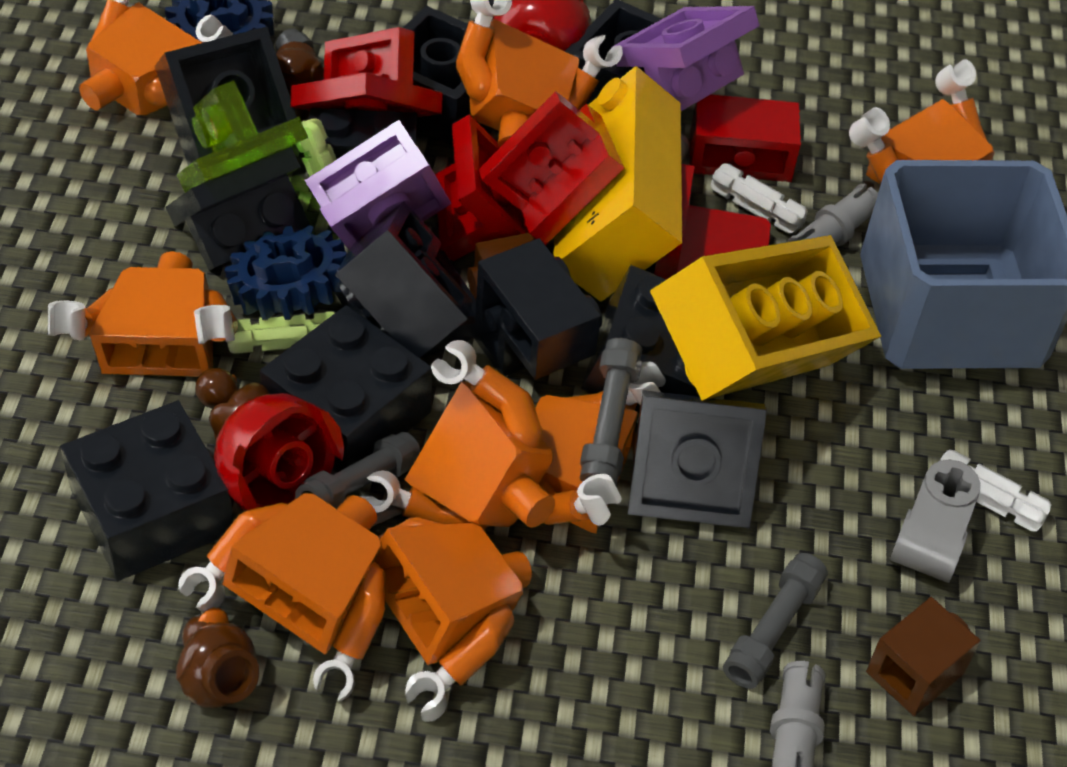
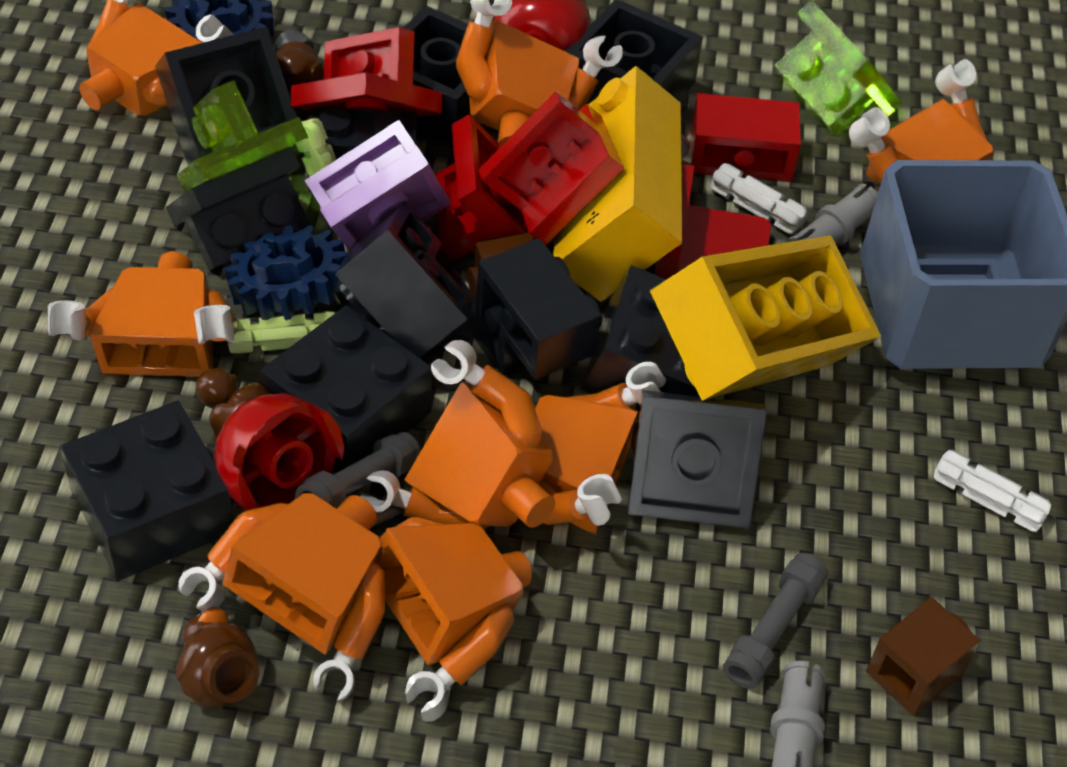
dark grey bar [579,338,642,485] -> none
medium lavender bracket [611,6,760,111] -> none
light grey piece [890,459,981,583] -> none
none -> clear neon green bracket [774,0,903,134]

